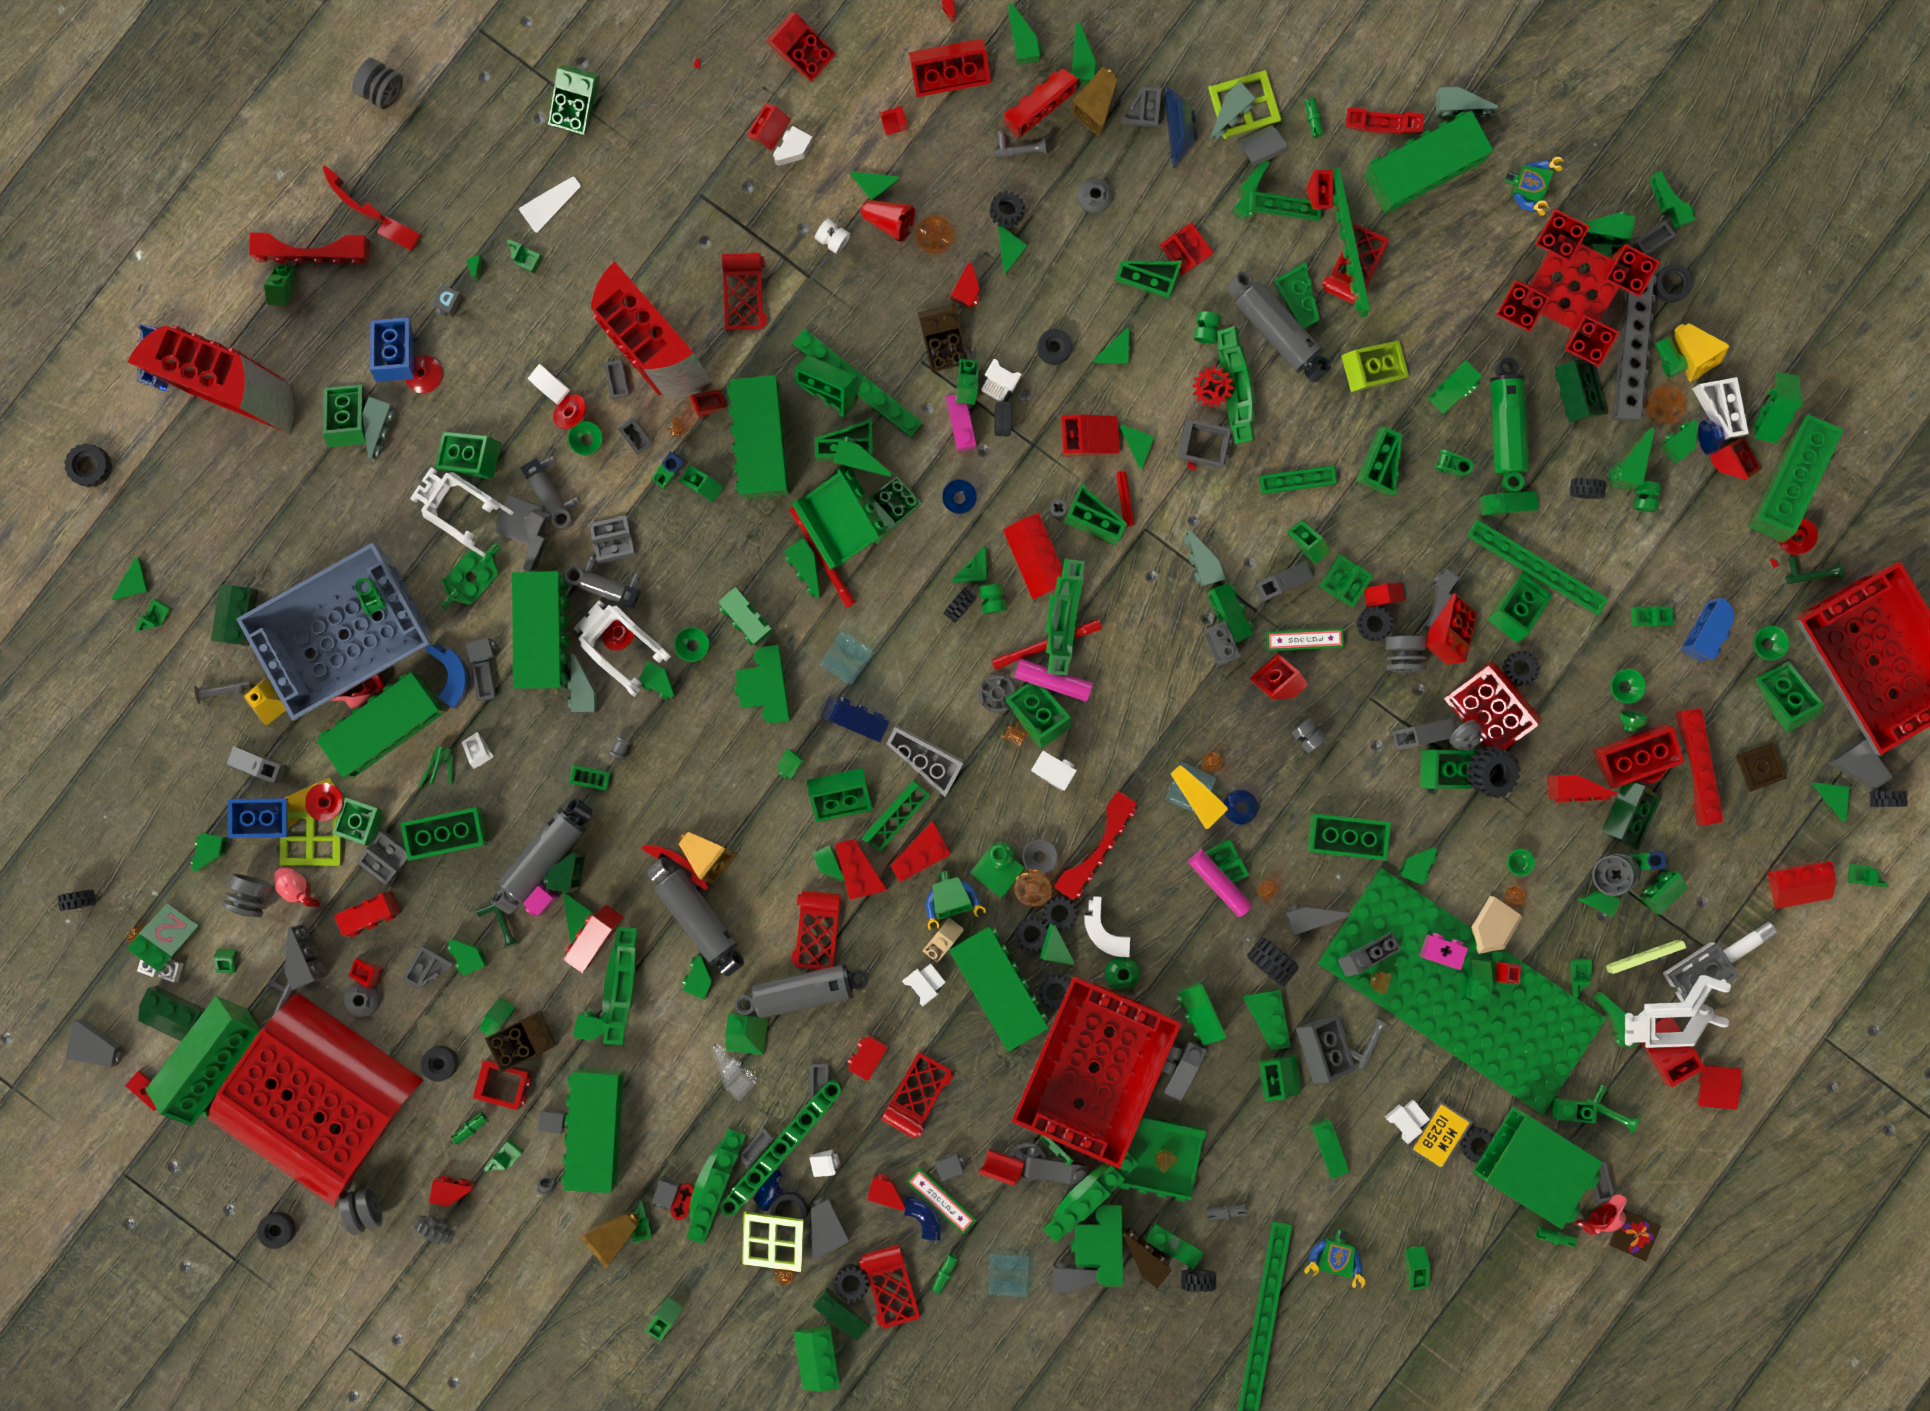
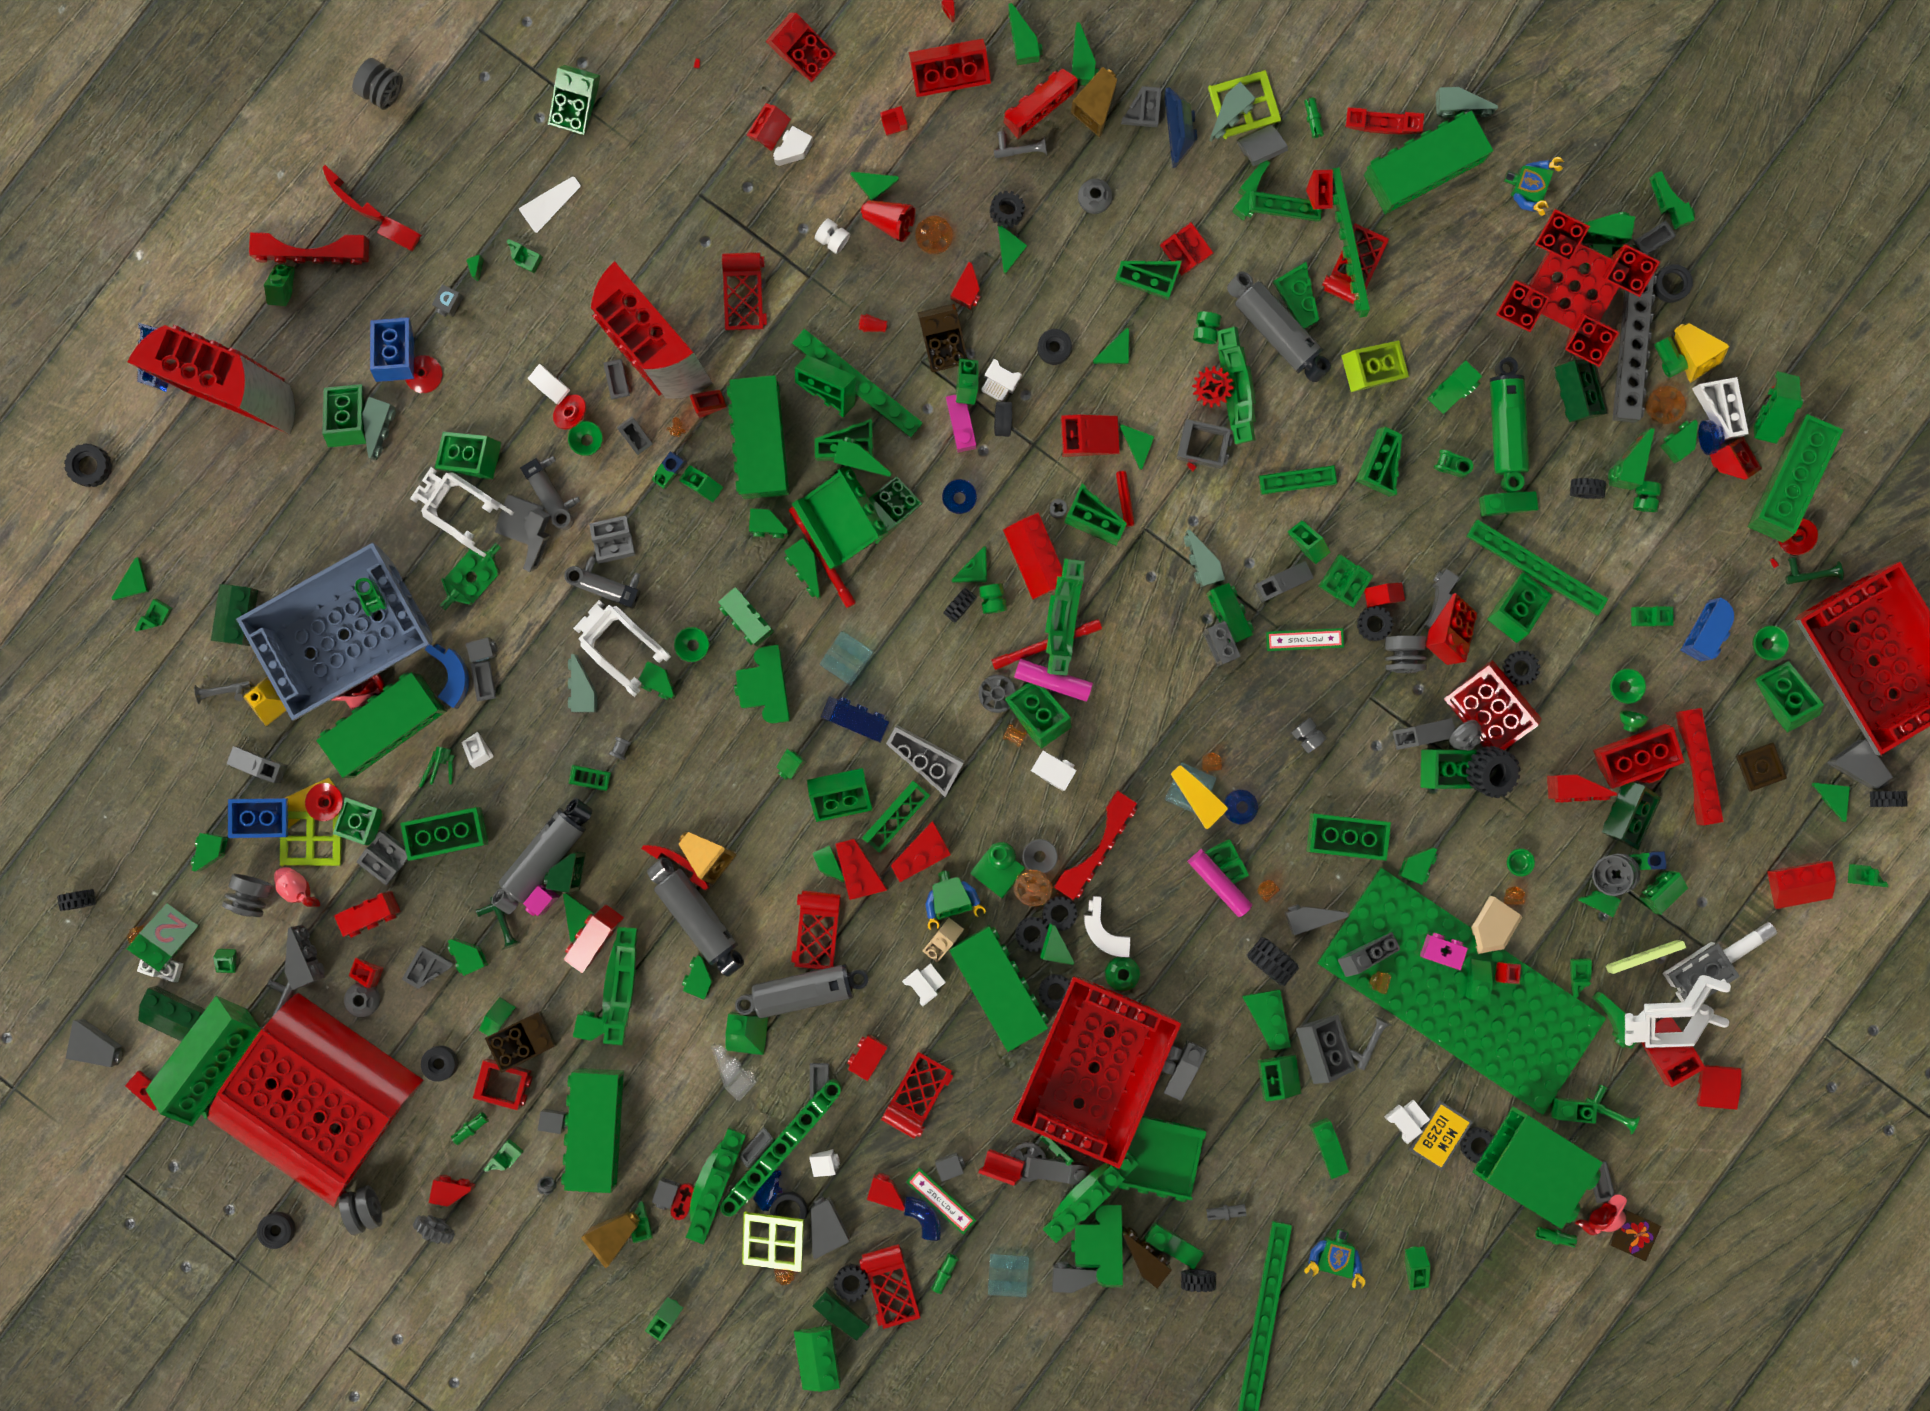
green brick [512,571,570,690] -> none
red dish [602,616,635,651] -> none
clear orange plate [1155,1150,1178,1173] -> none
green slope [1176,981,1227,1046] -> none
red slope [1250,654,1308,700] -> none
none -> green slope [749,508,789,539]
none -> red cone [858,314,887,332]

